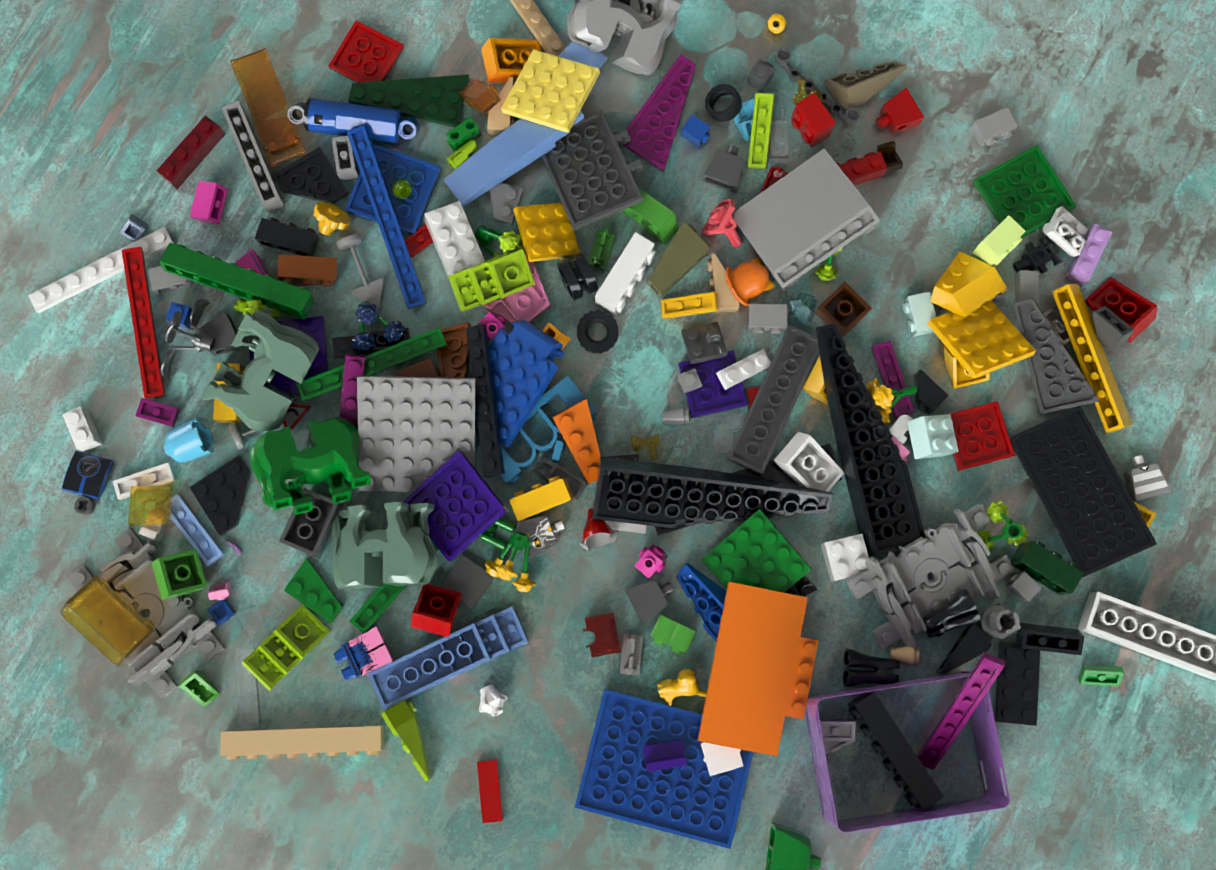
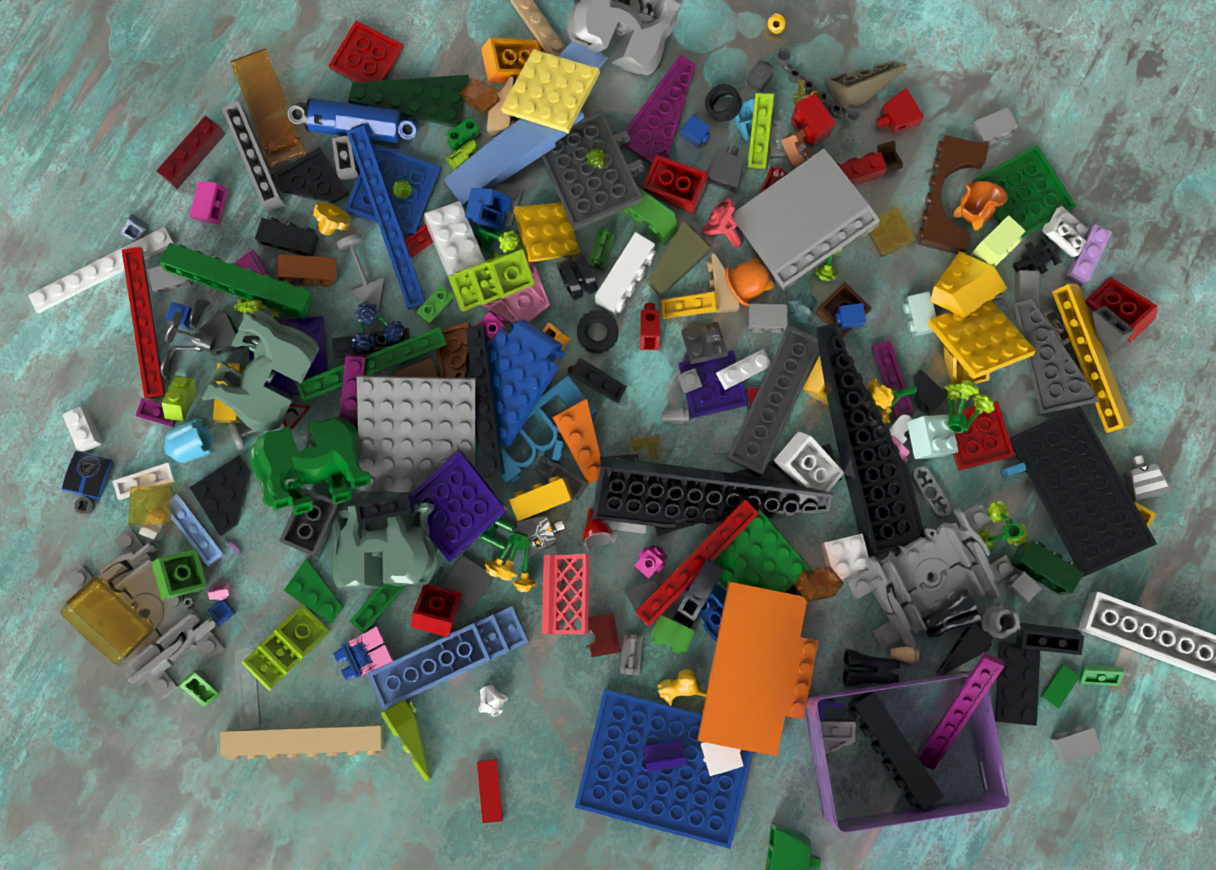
none -> lime brick [162,375,197,422]
none -> black piece [355,493,421,524]
none -> bright green hinge [416,285,455,324]
none -> blue plate [465,188,513,231]
none -> coral fence [542,554,590,634]
none -> black piece [567,358,627,403]
none -> clear neon green plate [586,148,605,169]
none -> red plate [634,499,759,626]
none -> red torso [640,303,660,350]
none -> red slope [642,155,709,214]
none -> black slope [674,558,725,629]
none -> nougat leg [781,129,812,168]
none -> clear orange brick [794,566,844,603]
none -> dark purple panel [816,700,843,721]
none -> blue brick [835,303,866,330]
none -> clear yellow plate [868,208,916,257]
none -> light grey beam [911,466,951,518]
none -> reddish brown arch [917,135,989,254]
none -> plant [944,380,995,433]
none -> orange hair [953,181,1008,231]
none -> dark azure tile [1000,463,1026,478]
none -> green tile [1040,664,1080,708]
none -> light grey brick [1050,724,1103,763]

